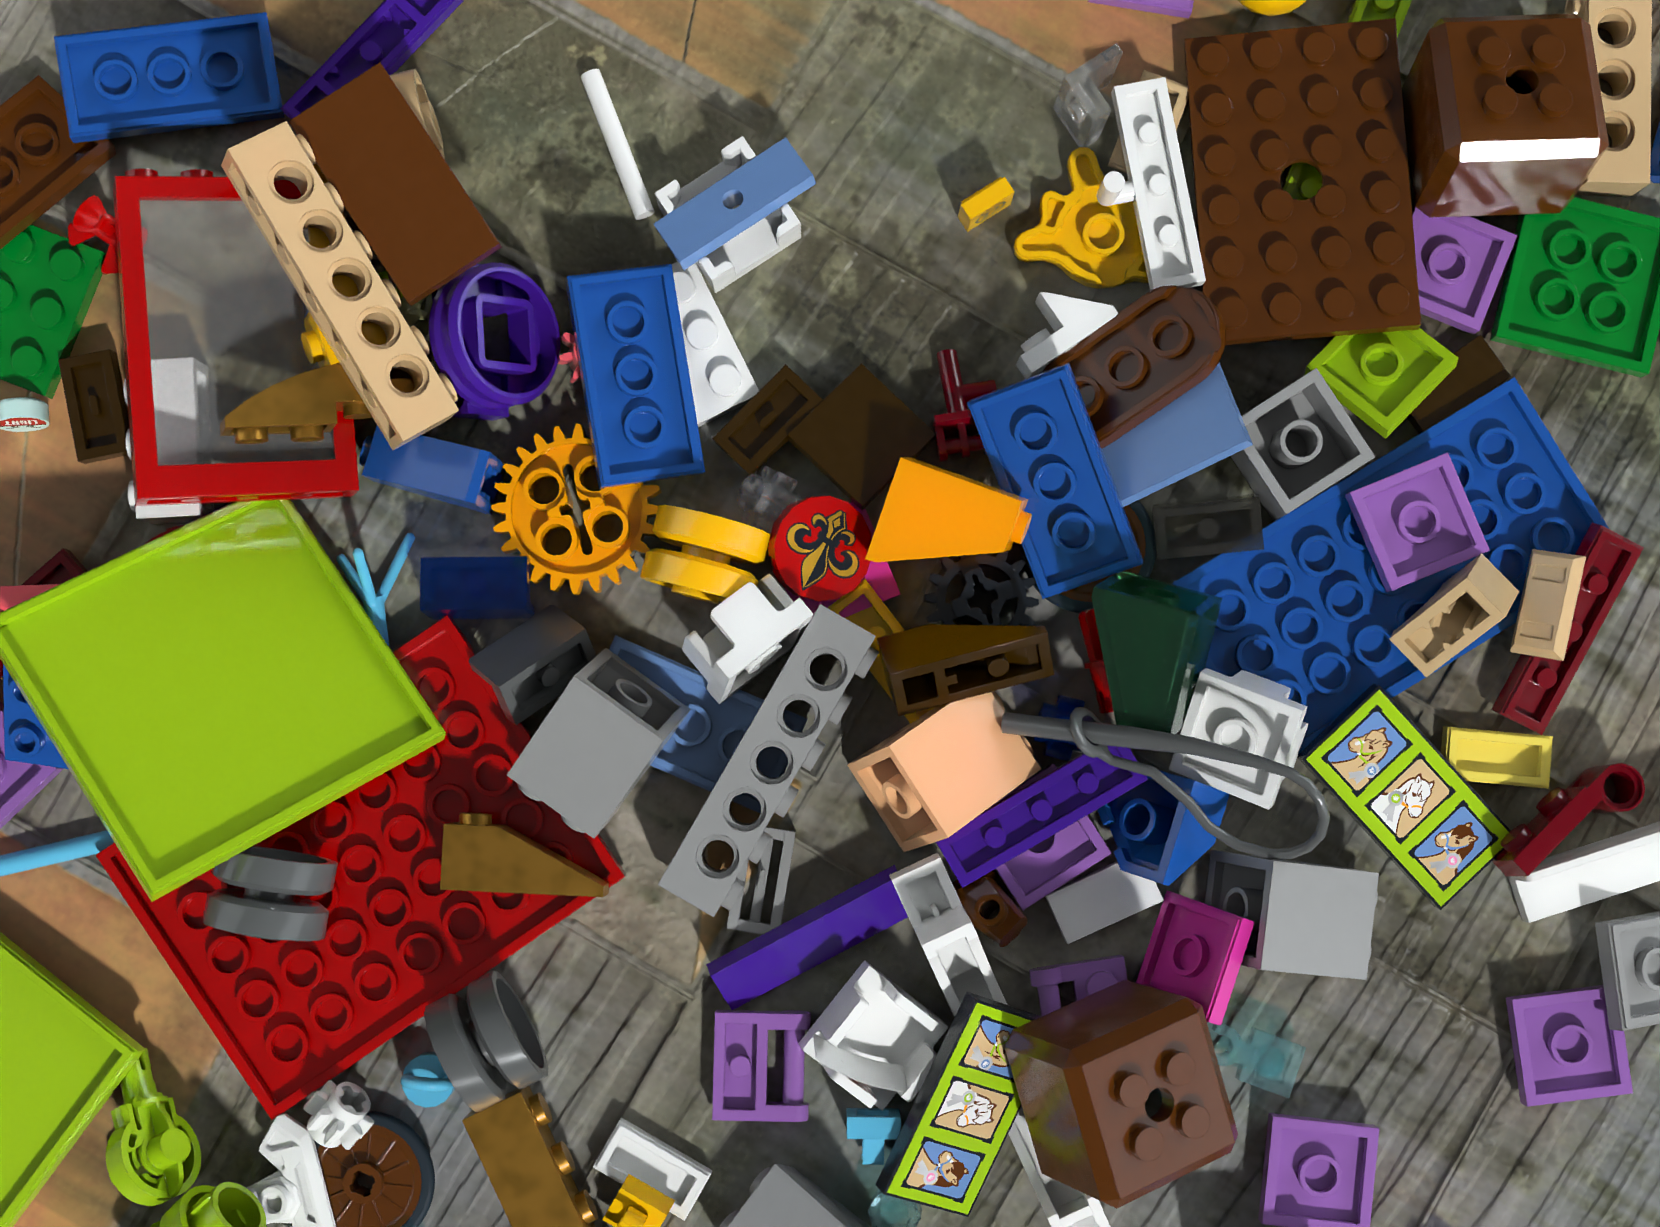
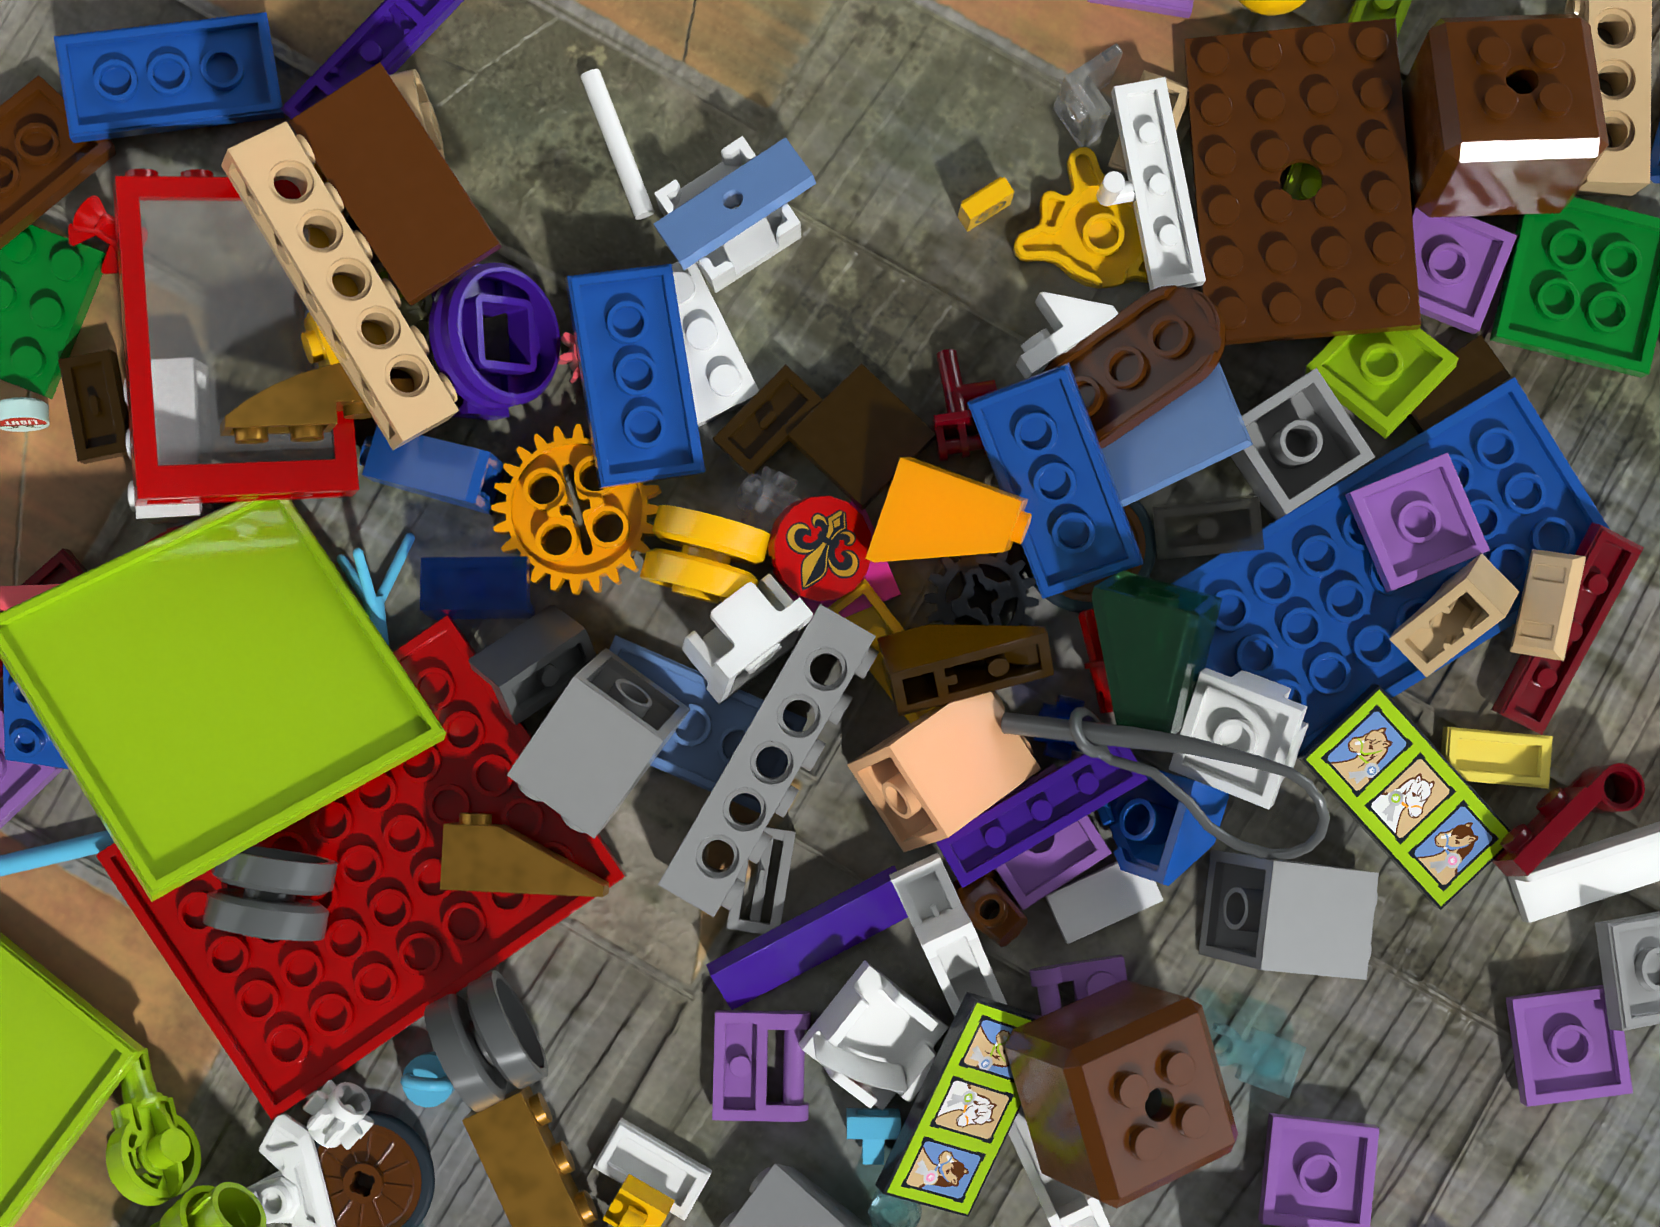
dark pink tile [1136,890,1255,1026] -> none

